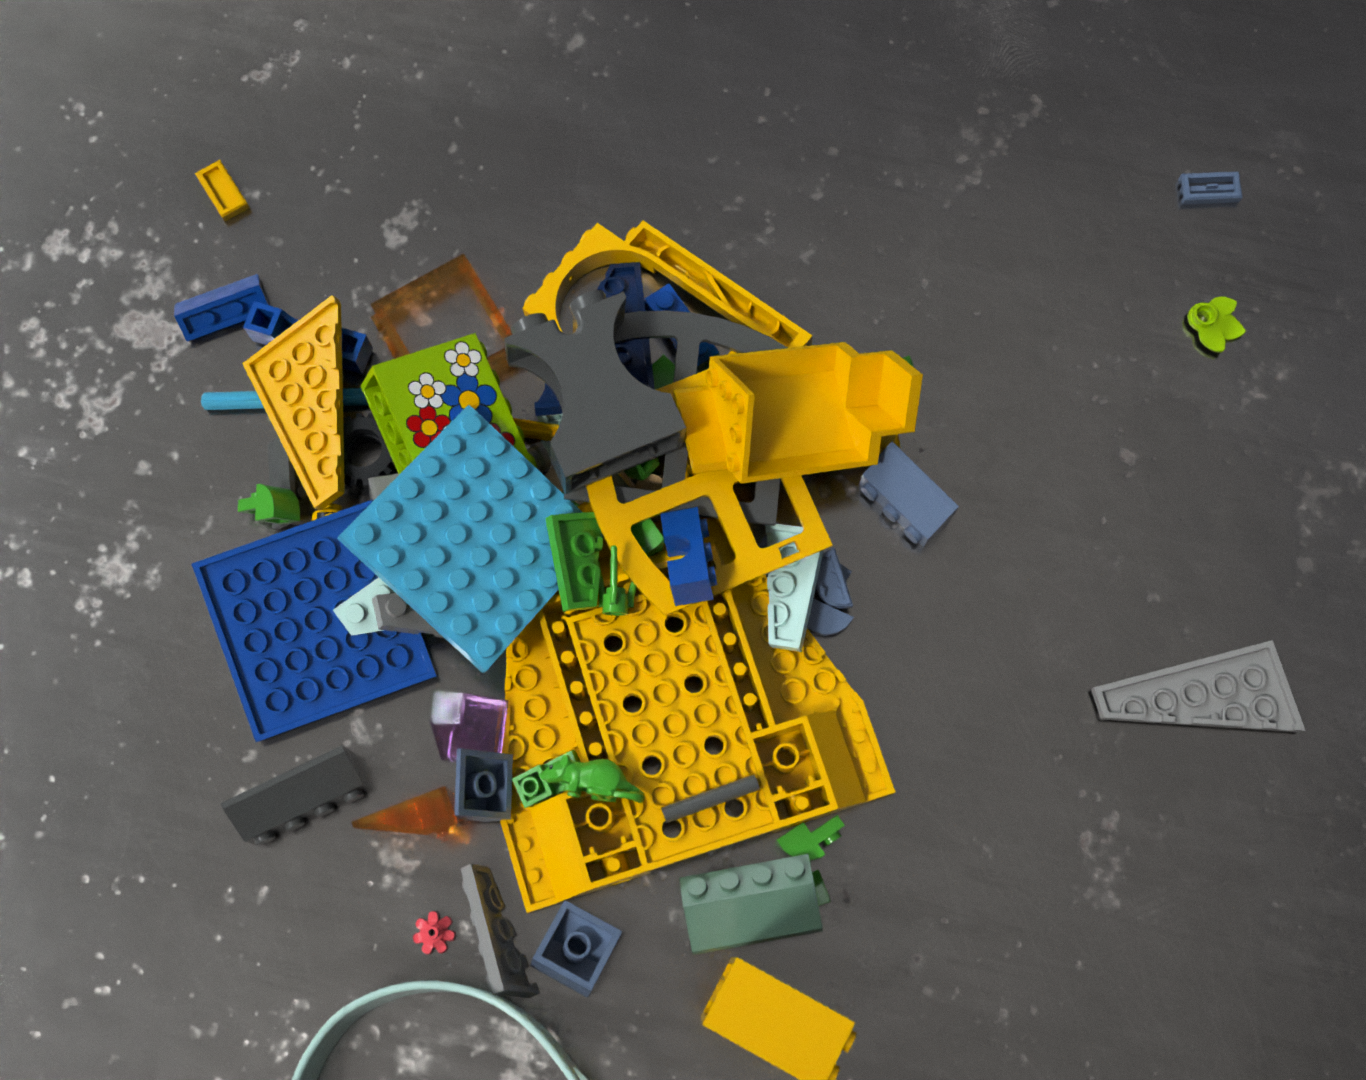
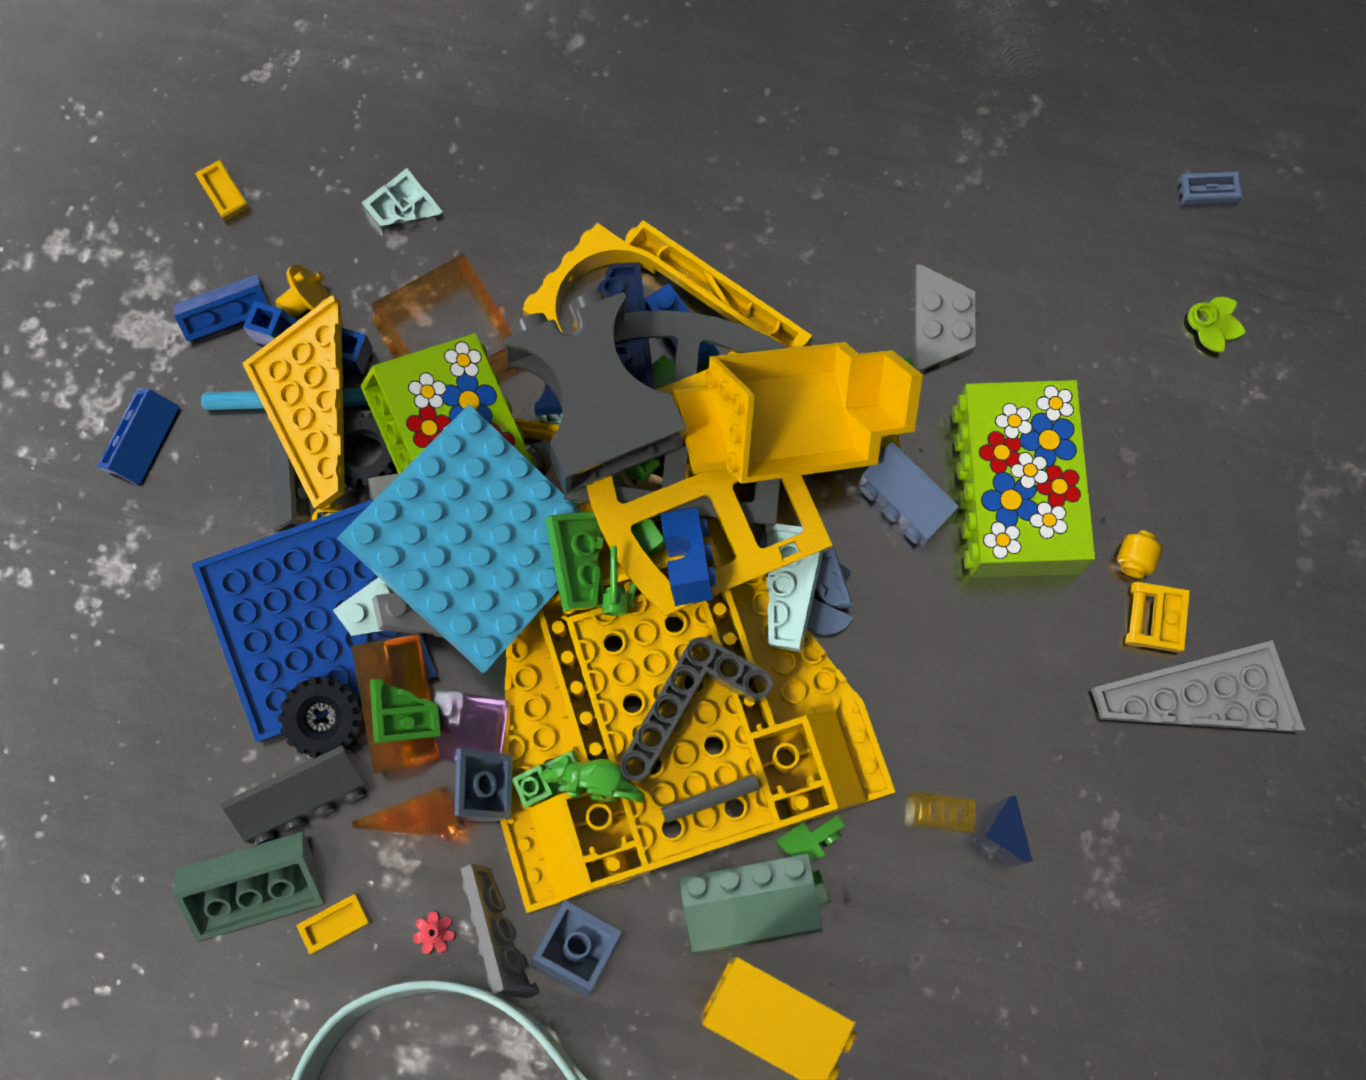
bright green brick [238,484,300,524] -> none
none -> blue panel [96,388,179,484]
none -> sand green slope [173,831,324,942]
none -> yellow piece [275,264,330,319]
none -> black bush [278,676,364,758]
none -> yellow tile [296,894,371,955]
none -> clear orange slope [351,634,441,774]
none -> light aqua slope [362,168,443,227]
none -> bright green wing [370,679,440,743]
none -> dark grey beam [620,637,773,784]
none -> clear yellow slope [905,792,975,833]
none -> light grey wing [915,264,976,373]
none -> brick [952,380,1095,578]
none -> dark blue slope [974,795,1033,866]
none -> yellow head [1116,531,1163,579]
none -> yellow plate [1125,582,1190,653]

